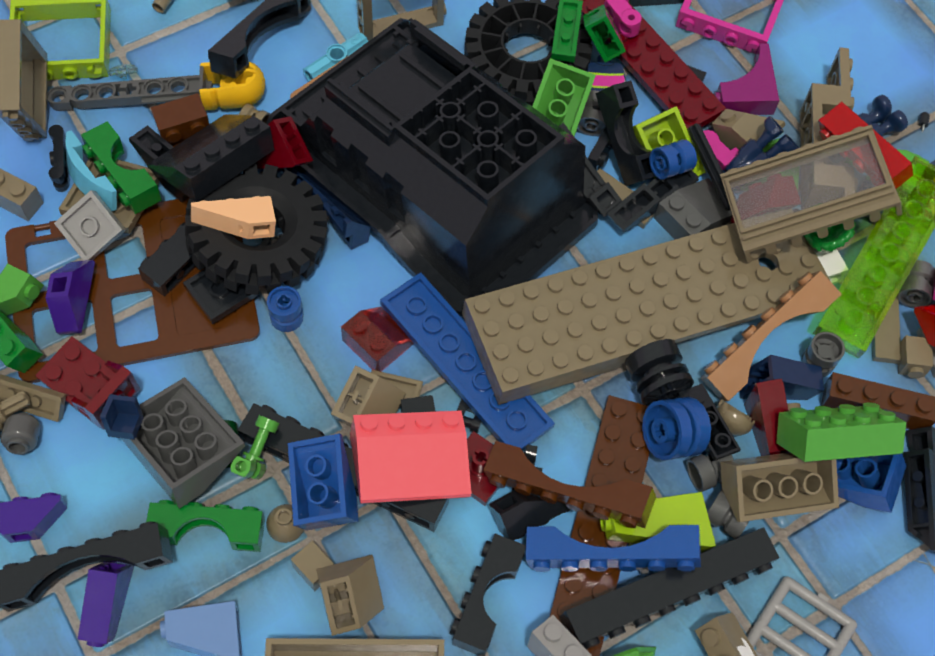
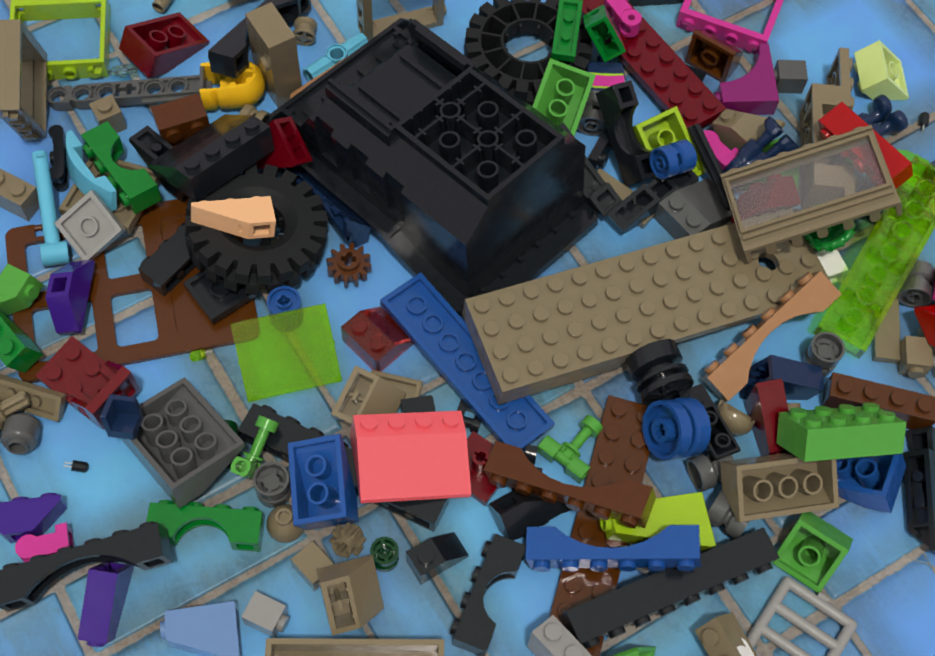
none -> dark pink leg [15,523,74,562]
none -> medium azure piece [32,150,69,267]
none -> black piece [63,460,89,473]
none -> dark tan brick [89,94,127,133]
none -> dark red slope [119,12,209,78]
none -> clear neon green piece [189,349,213,362]
none -> clear neon green piece [230,303,342,402]
none -> light grey brick [241,591,290,638]
none -> dark tan brick [245,2,302,108]
none -> dark grey wheel [253,462,291,508]
none -> dark tan wheel [293,16,317,46]
none -> reddish brown gear [326,242,372,288]
none -> dark tan gear [329,522,366,558]
none -> dark green wheel [370,537,399,572]
none -> black slope [406,532,469,585]
none -> bright green bar [537,415,603,484]
none -> reddish brown slope [685,29,743,82]
none -> bright green slope [773,512,853,593]
none -> dark grey brick [774,60,808,94]
none -> yellowish green slope [854,40,909,100]

